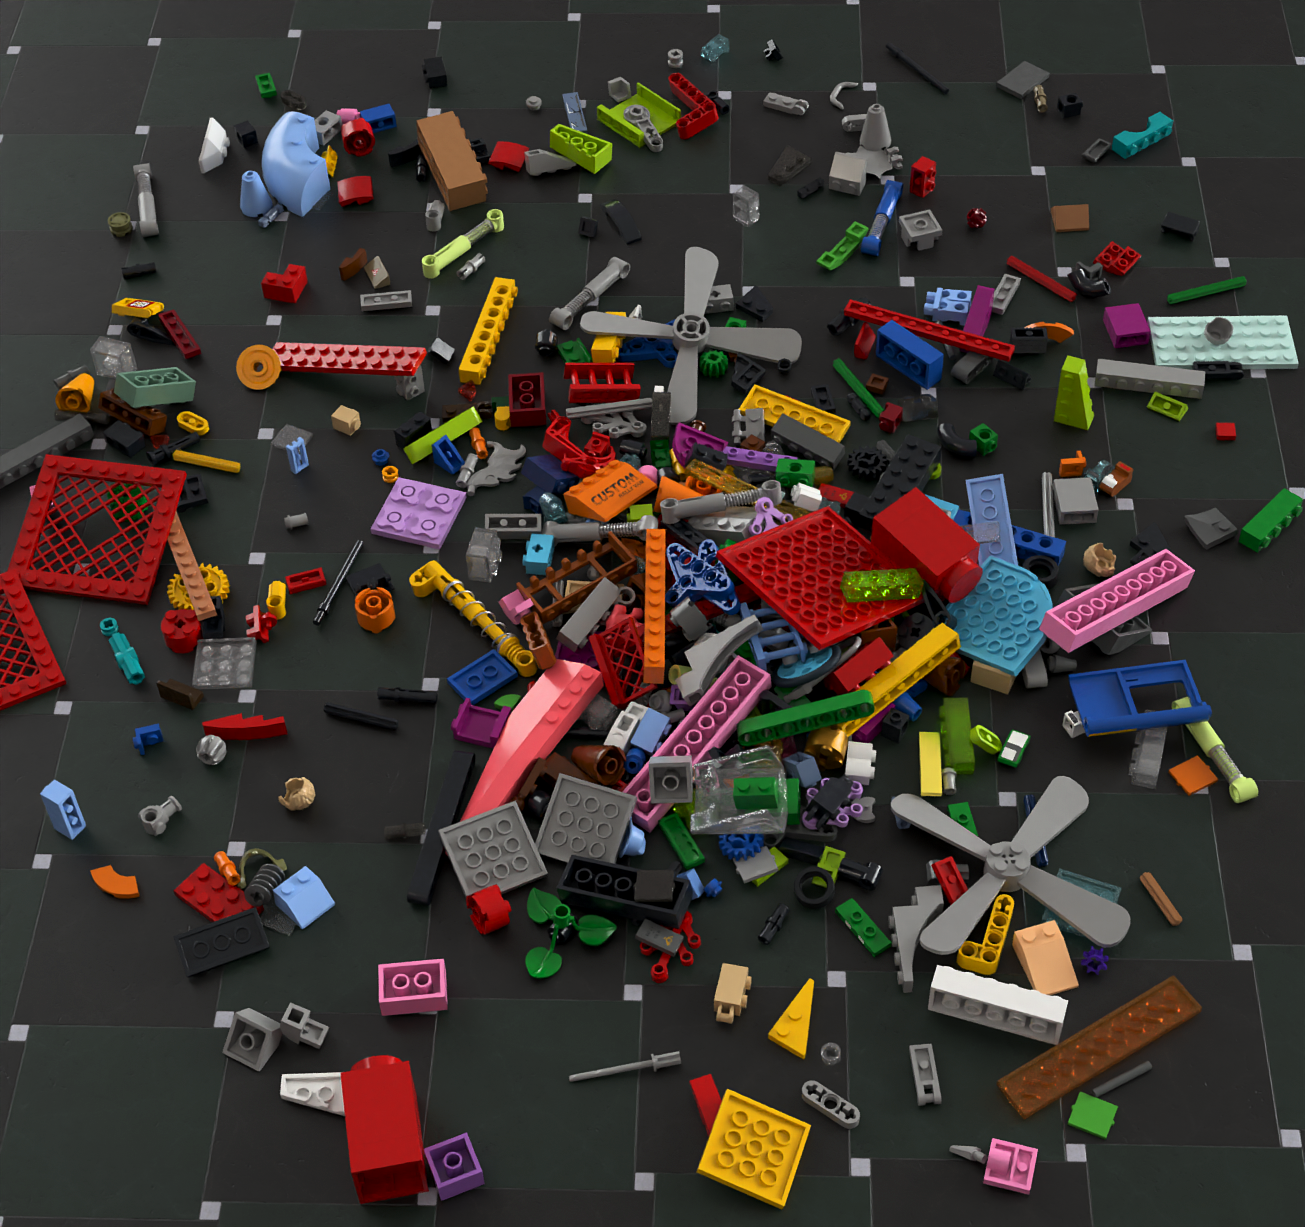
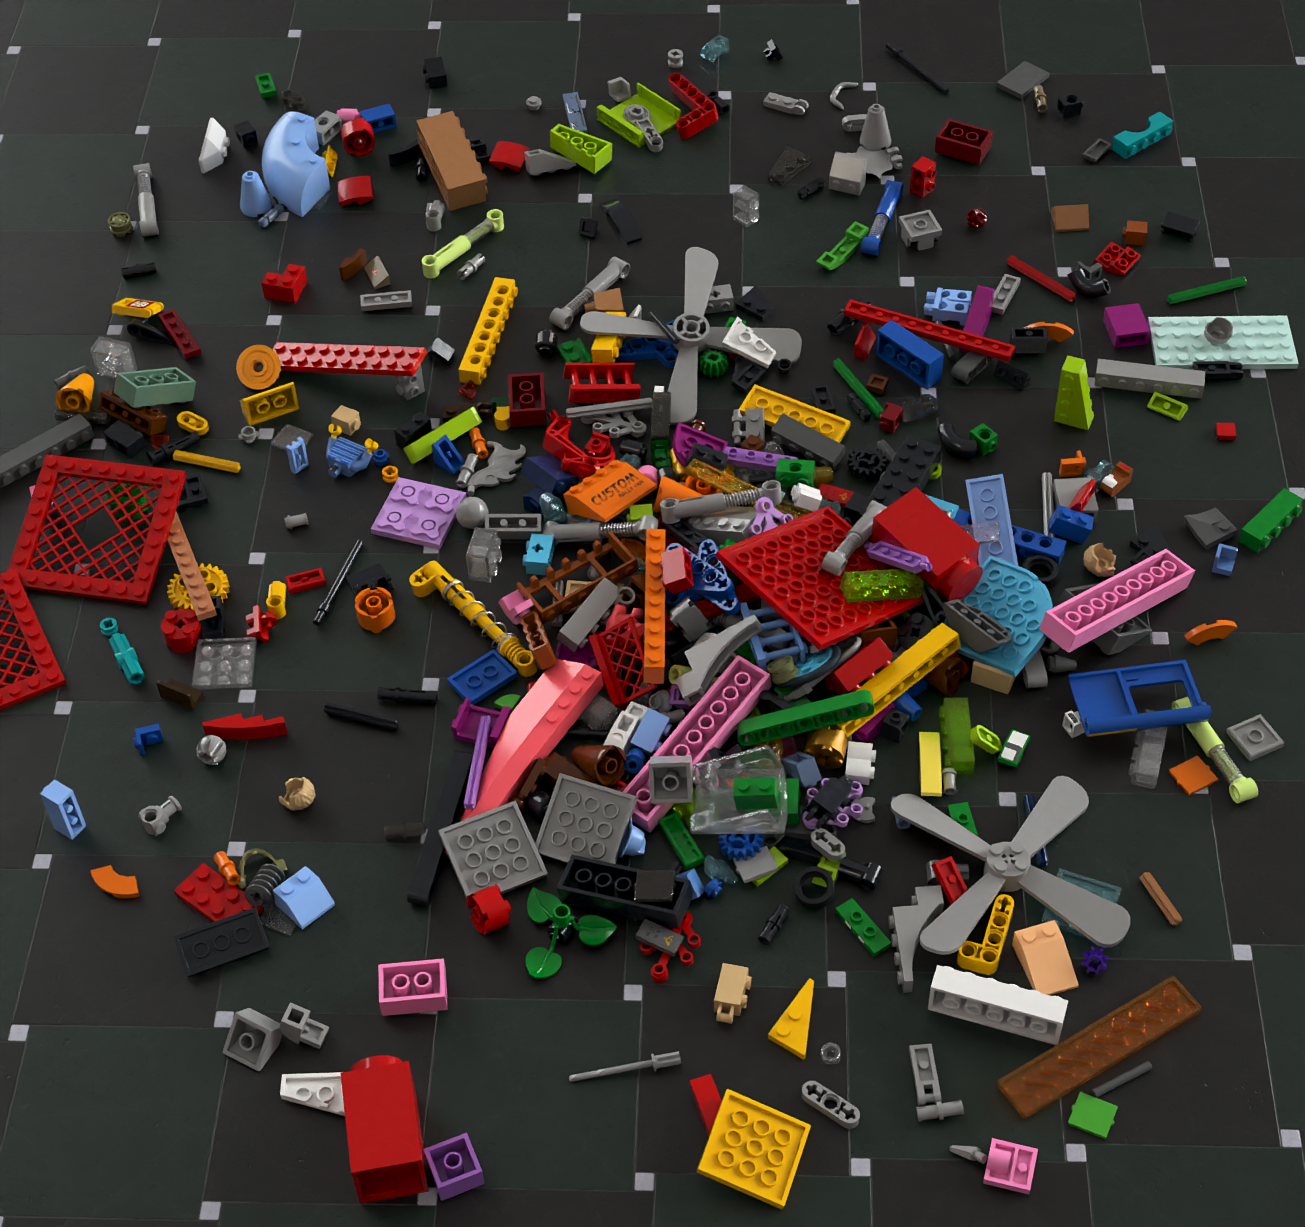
none -> light grey plate [238,426,260,444]
none -> yellow slope [240,382,299,426]
none -> medium blue torso [326,424,378,478]
none -> light grey piece [456,497,489,529]
none -> medium lavender axle [464,715,492,810]
none -> medium nougat torso [584,288,624,313]
none -> black bar [649,311,679,344]
none -> brick [660,546,694,594]
none -> clear light blue animal [704,855,738,884]
none -> white wing [721,316,776,369]
none -> olive wheel [767,655,799,684]
none -> light grey beam [811,828,845,862]
none -> light grey piece [821,500,887,577]
none -> medium lavender plate [863,541,933,574]
none -> light grey pin [916,1100,964,1122]
none -> dark red brick [935,118,993,165]
none -> dark grey wedge [943,599,1012,653]
none -> blue brick [1048,505,1094,544]
none -> red slope [1068,479,1096,512]
none -> dark orange brick [1122,220,1148,246]
none -> orange tile [1184,620,1238,646]
none -> medium blue panel [1212,543,1238,576]
none -> light grey tile [1226,714,1284,762]

